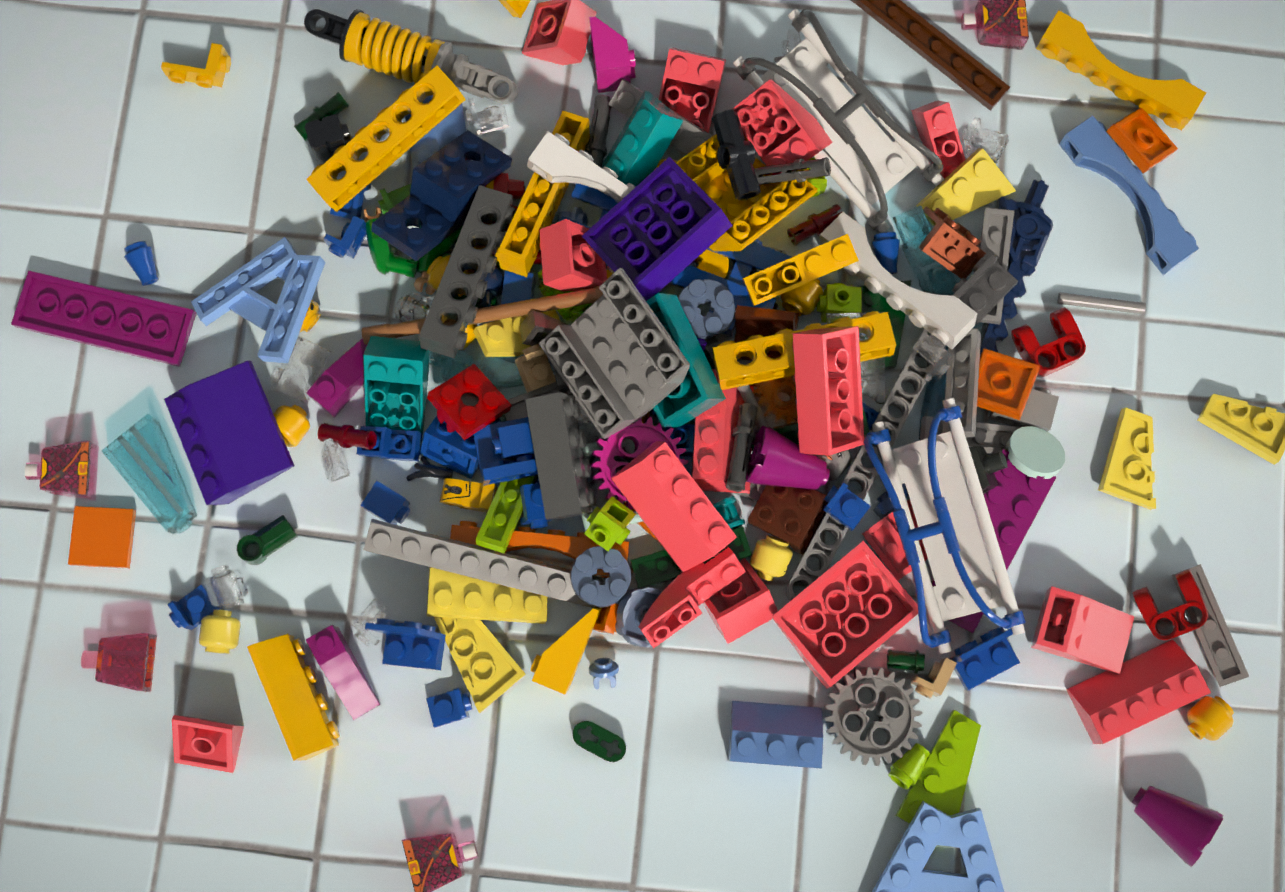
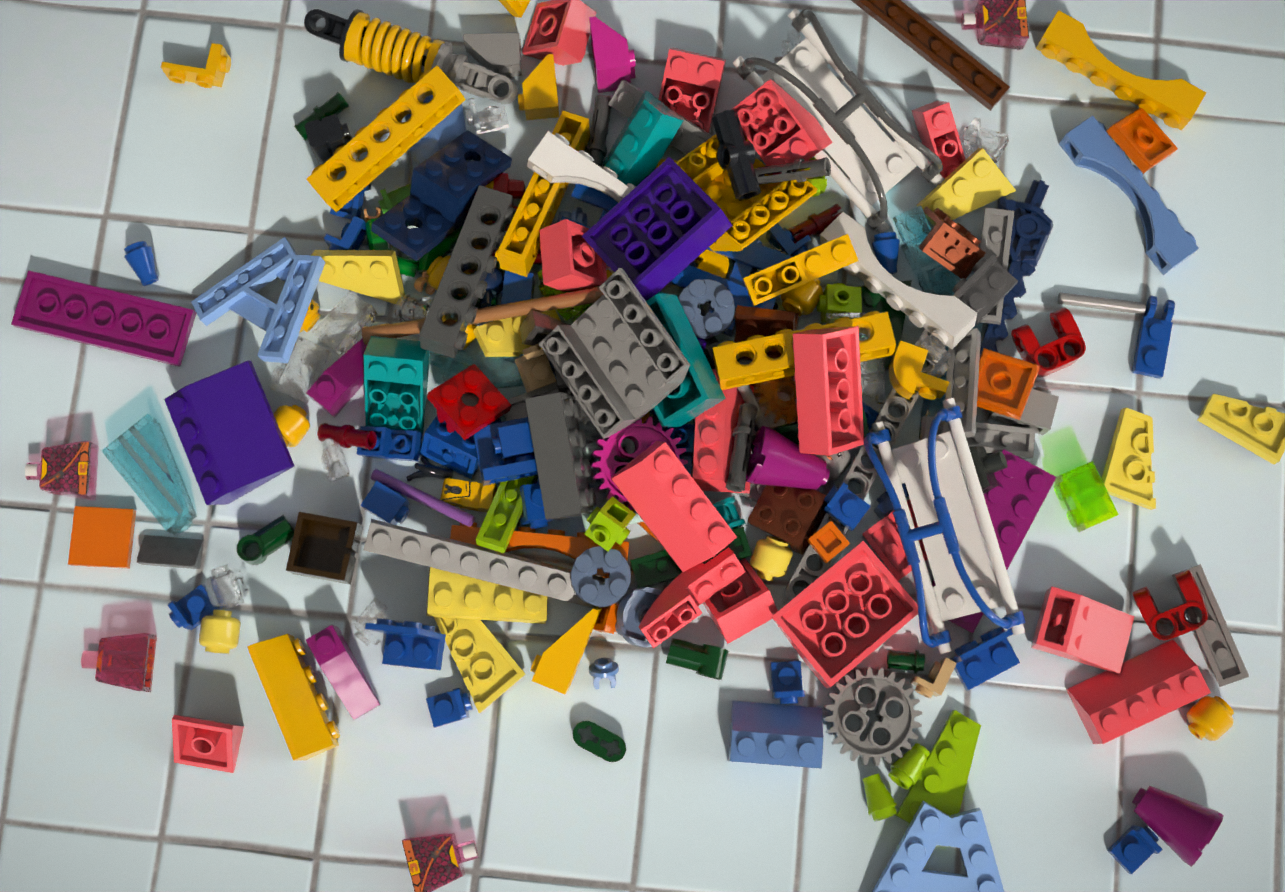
light aqua tile [1006,426,1065,479] -> none
none -> flat silver slope [136,535,204,569]
none -> dark brown piece [286,512,363,585]
none -> light yellow wing [311,250,406,306]
none -> clear bracket [312,290,377,357]
none -> medium lavender bar [371,469,475,527]
none -> light grey slope [463,33,522,79]
none -> yellow slope [518,54,559,120]
none -> dark green piece [666,638,729,680]
none -> blue bracket [765,223,811,257]
none -> blue bracket [770,661,805,704]
none -> orange plate [807,521,850,563]
none -> lime cone [862,773,897,822]
none -> yellow brick [889,340,949,400]
none -> clear neon green brick [1054,461,1119,532]
none -> blue bracket [1107,825,1163,874]
none -> blue hinge [1132,296,1175,379]

